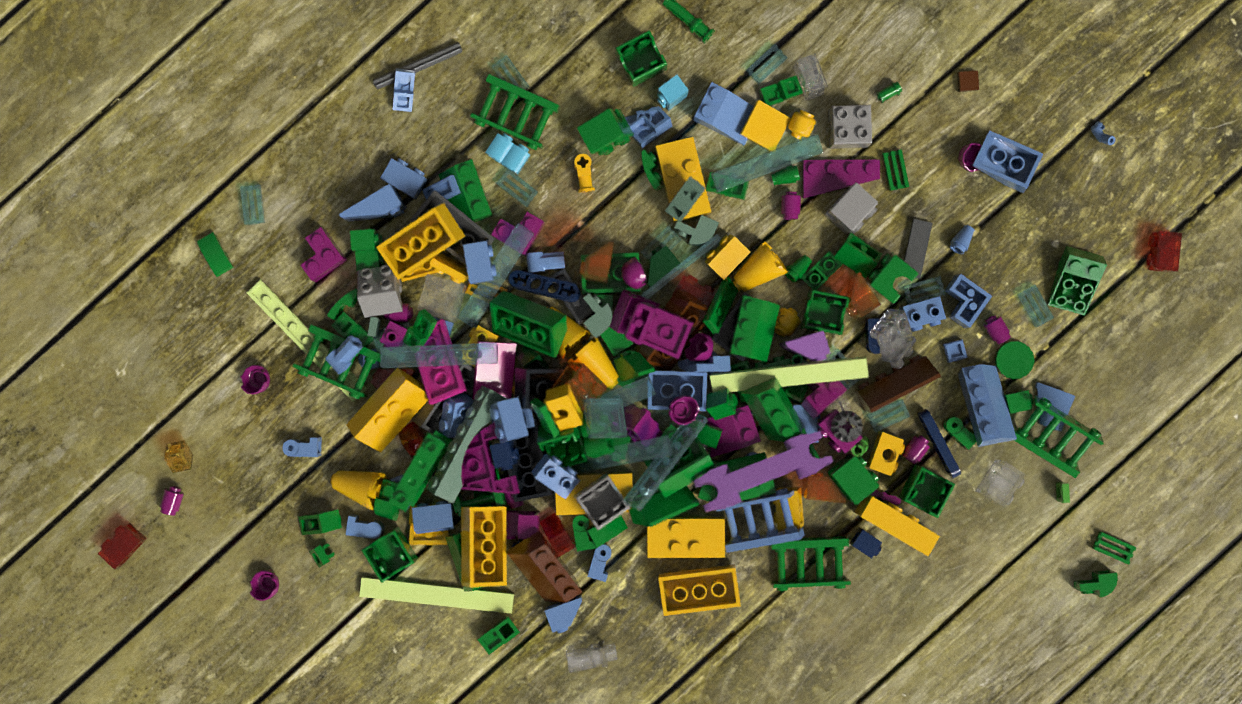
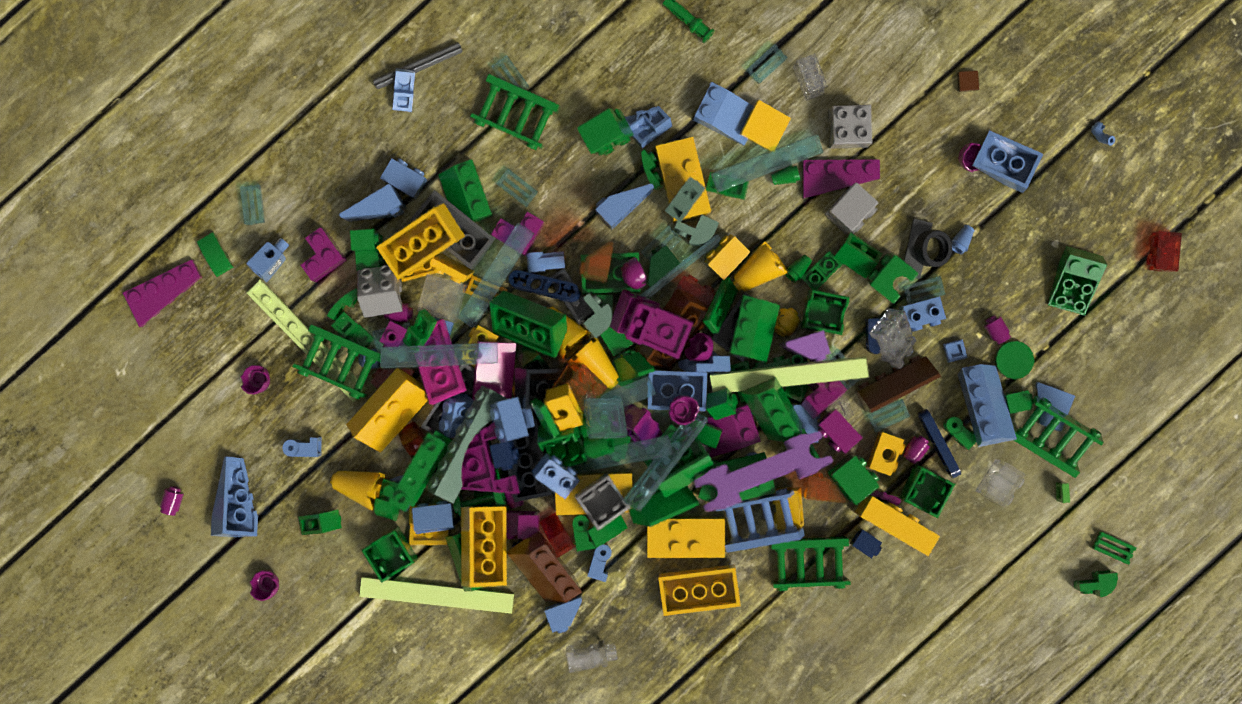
clear red brick [98,523,147,570] -> none
clear yellow brick [164,440,193,473] -> none
green tile [309,544,335,568] -> none
medium blue piece [325,335,363,374] -> none
medium blue leg [345,514,385,539] -> none
sand green tile [367,317,381,338] -> none
medium blue tile [422,175,461,200] -> none
medium blue brick [463,241,497,284] -> none
green brick [477,616,520,655] -> none
medium azure brick [485,133,530,175] -> none
yellow connector [574,154,595,193] -> none
green piece [615,30,668,87] -> none
medium azure brick [657,75,689,111] -> none
green slope [758,75,803,106] -> none
magenta brick [781,192,801,220] -> none
yellow head [788,110,816,140] -> none
dark grey gear [831,411,863,442] -> none
clear orange slope [846,272,881,319] -> none
bright green pin [852,436,869,457] -> none
green pin [876,82,902,103] -> none
green tile [882,149,909,191] -> none
medium blue brick [944,274,992,328] -> none
clear light blue tile [1017,285,1054,327] -> none
none -> magenta wing [123,260,202,327]
none -> medium blue wedge [211,456,258,537]
none -> medium blue torso [246,238,289,283]
none -> medium blue slope [595,184,654,230]
none -> black tyre [914,230,952,267]

